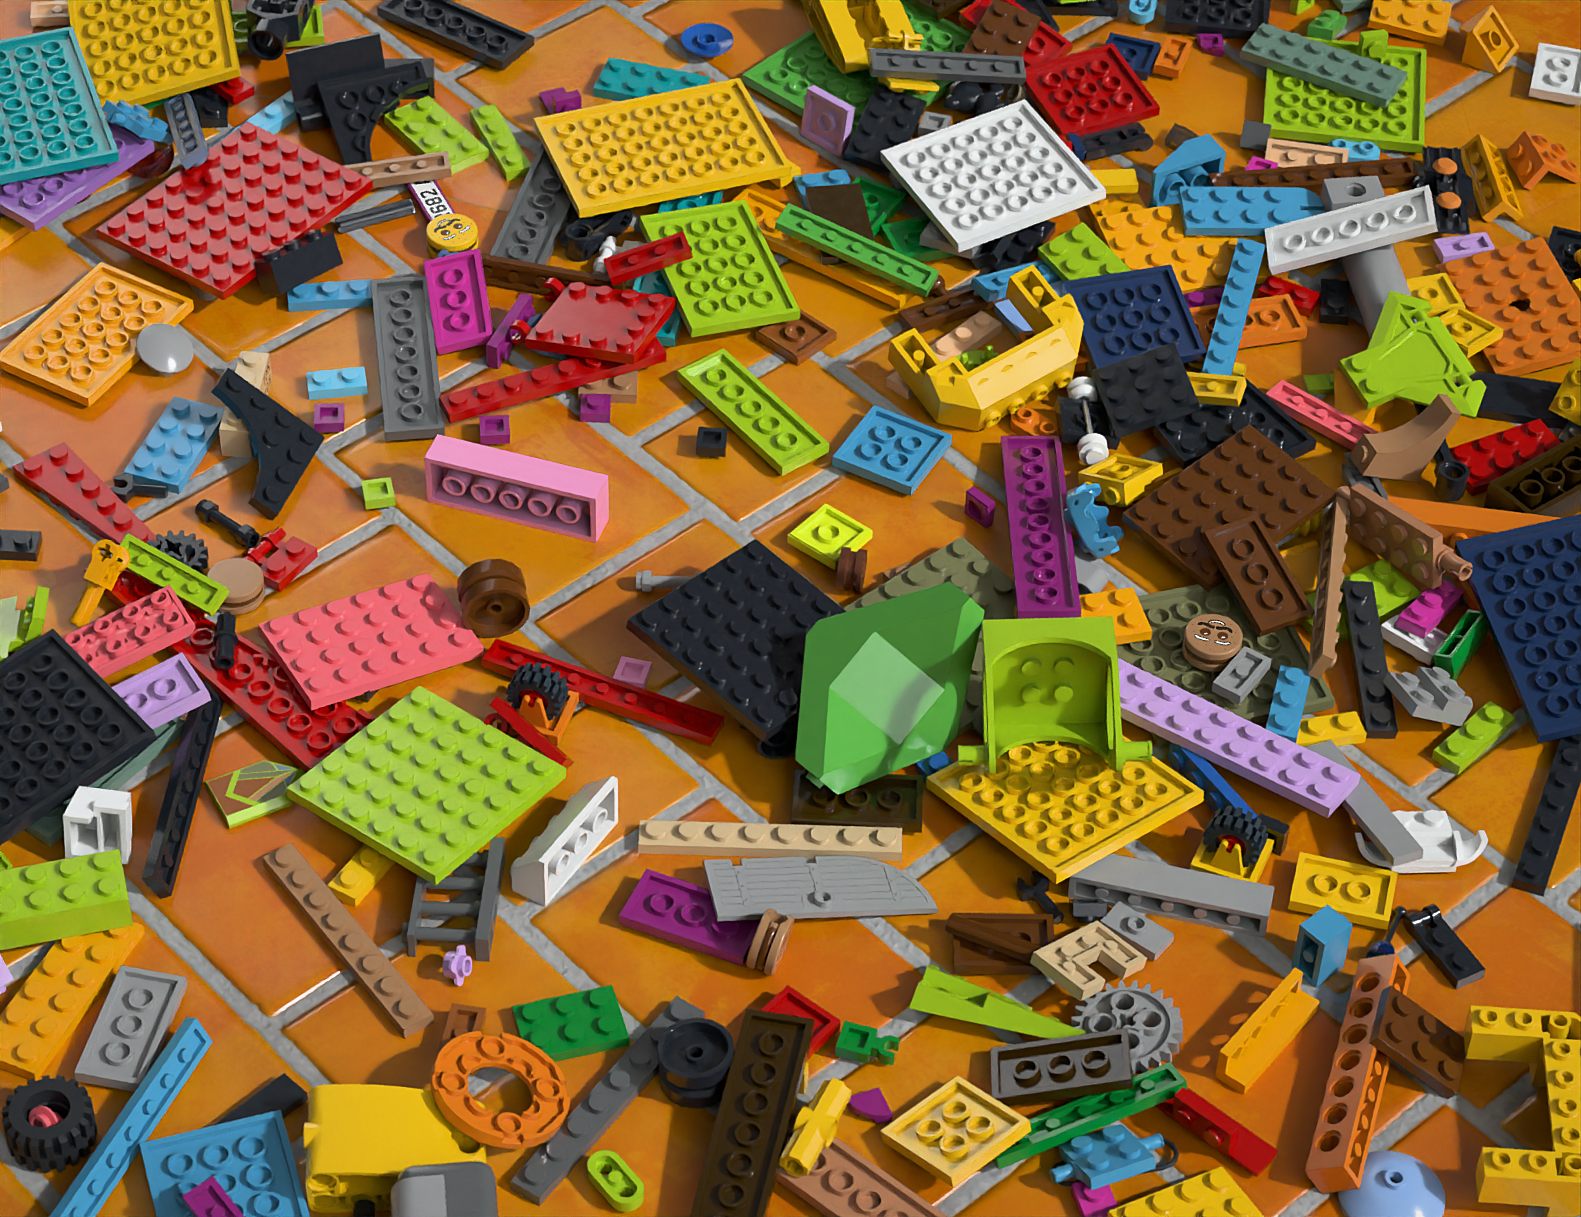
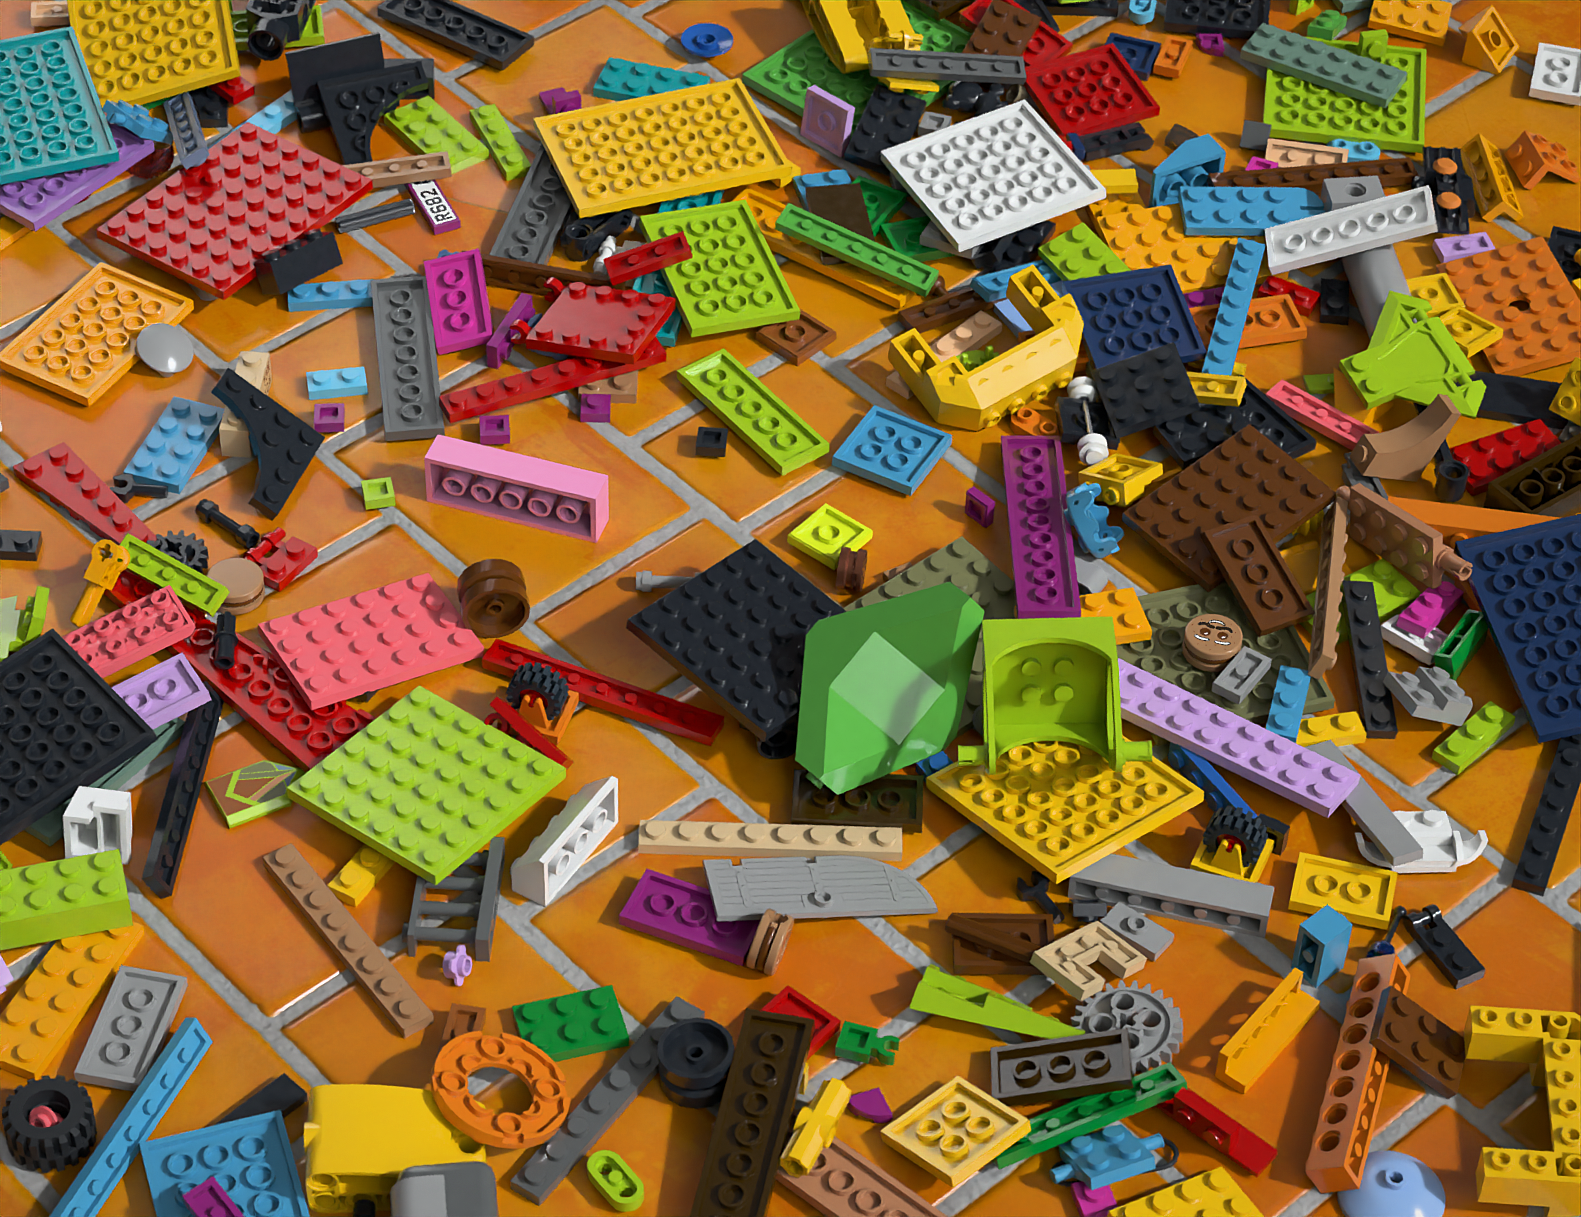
yellow head [426,214,478,259] -> none
bright pink plate [613,656,652,689] -> none

